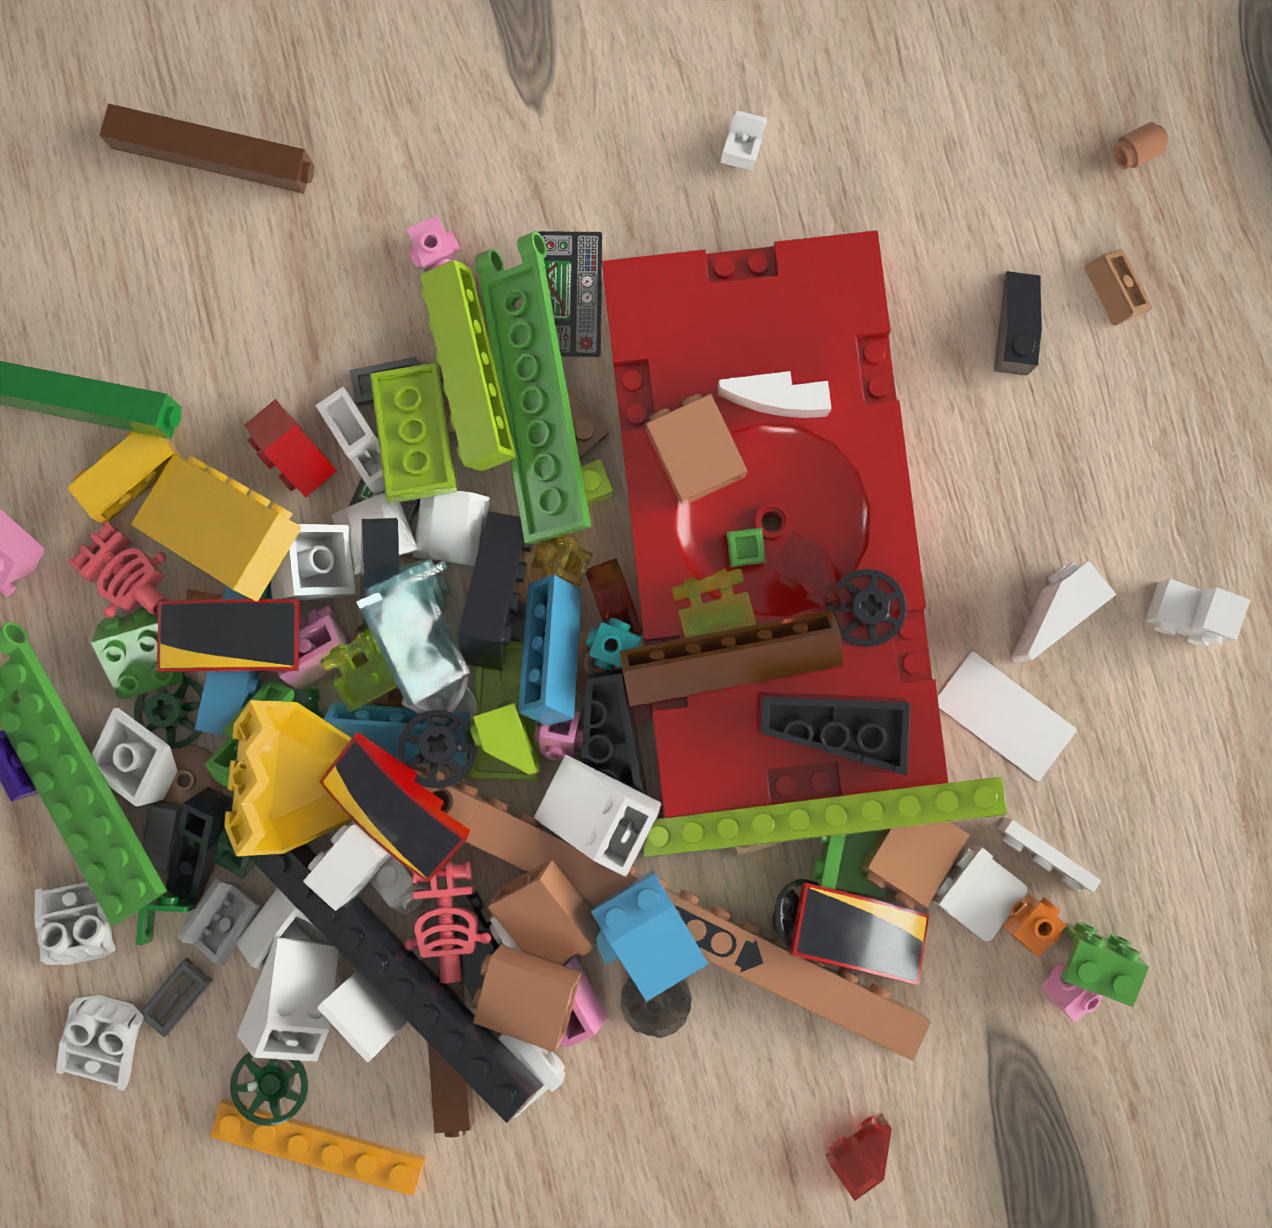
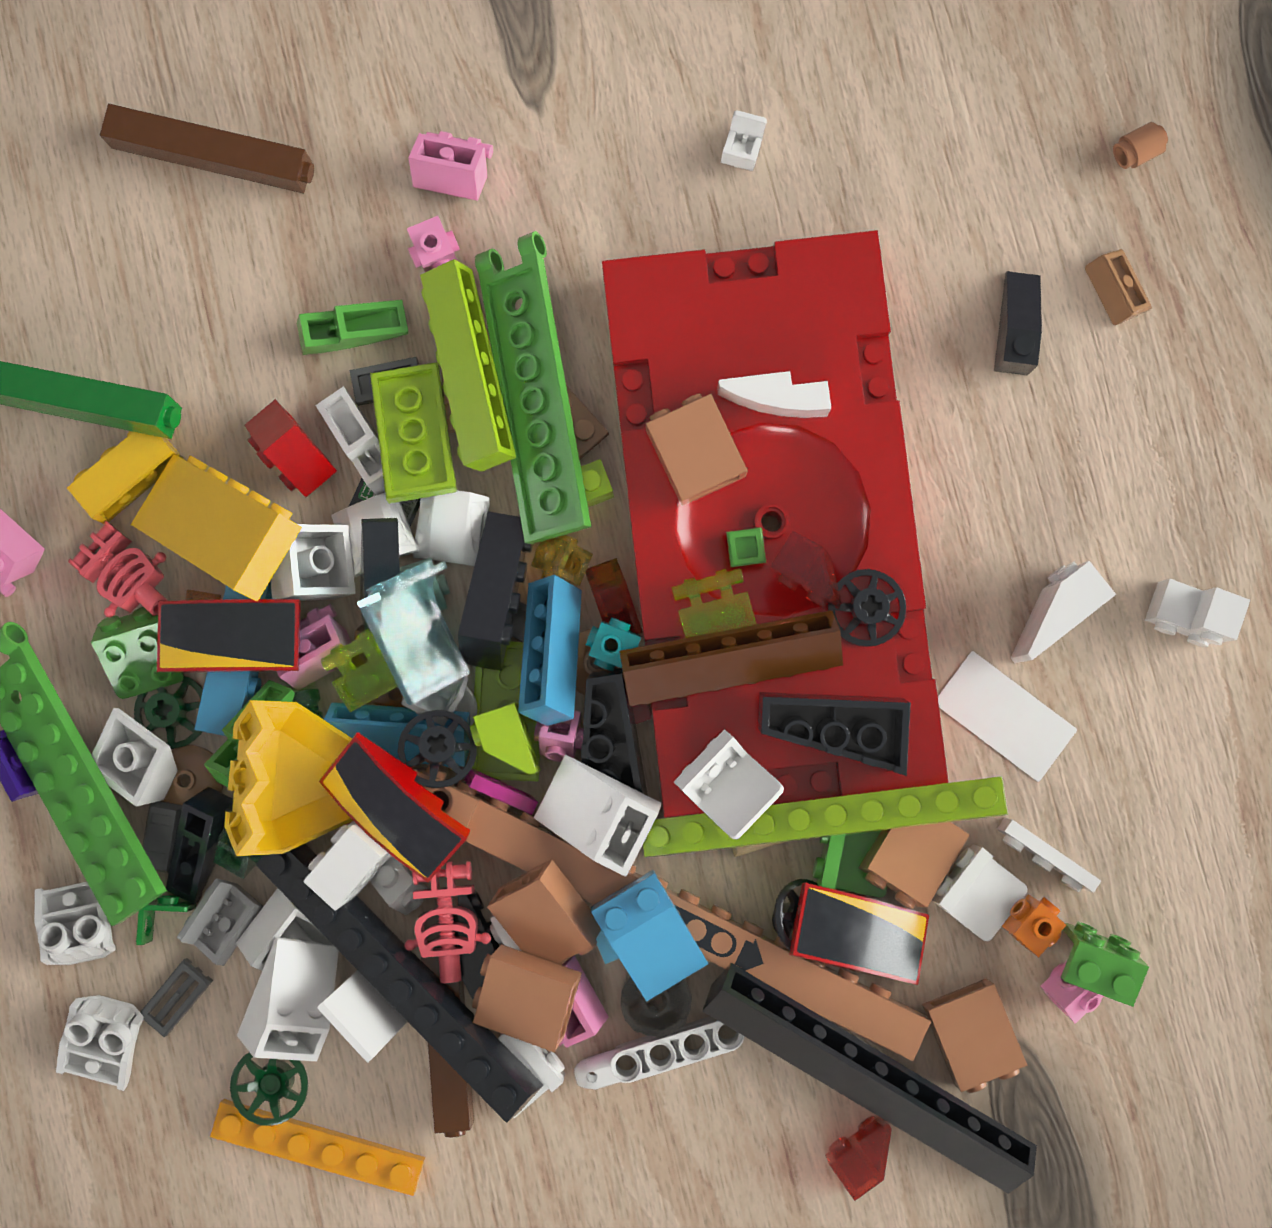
sticker [538,231,602,357] -> none
none -> bright green slope [296,300,409,355]
none -> bright pink brick [408,131,493,201]
none -> dark pink tile [464,768,538,815]
none -> white piece [574,1016,745,1090]
none -> white bracket [674,729,784,839]
none -> black brick [702,963,1037,1194]
none -> nougat brick [922,978,1028,1093]

